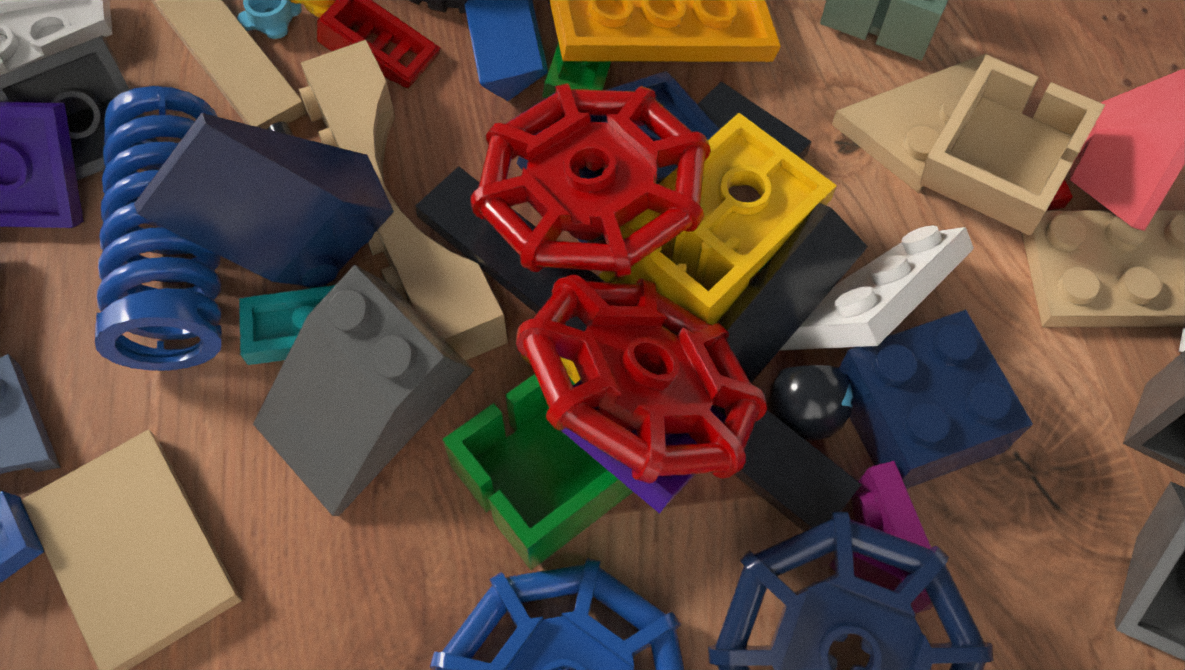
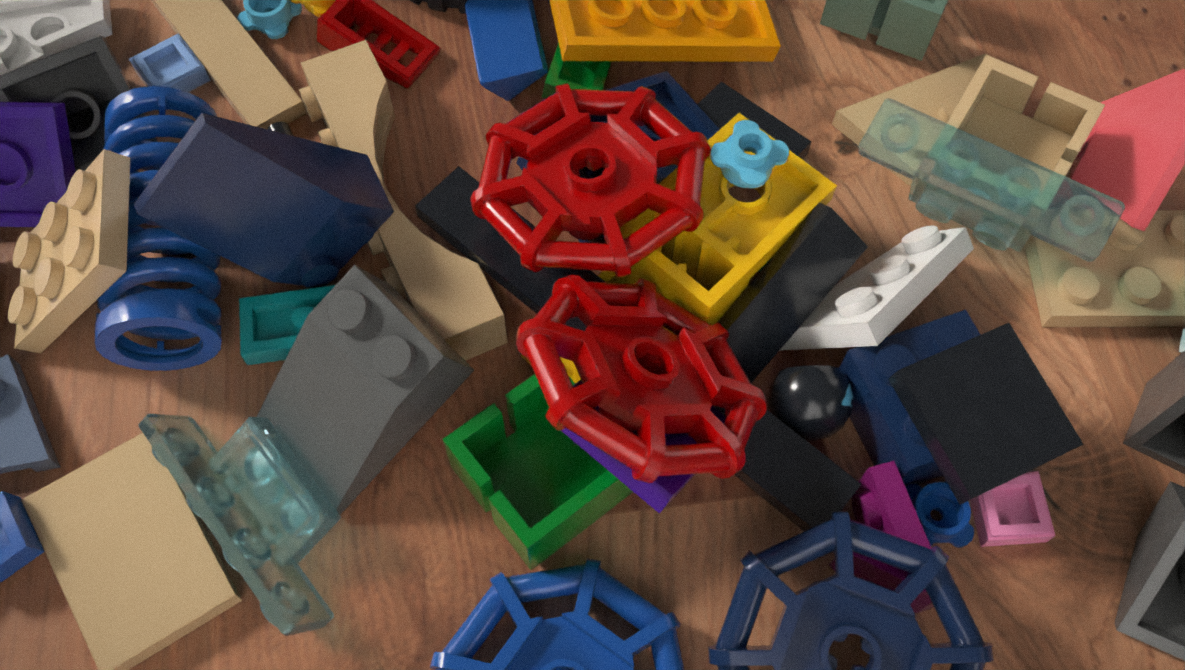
none -> tan plate [8,149,130,354]
none -> light blue tile [129,33,211,92]
none -> clear light blue bracket [138,414,341,636]
none -> medium azure plate [710,120,789,188]
none -> clear light blue bracket [858,98,1125,262]
none -> black tile [888,323,1084,505]
none -> blue plate [906,482,974,548]
none -> bright pink tile [970,471,1056,547]

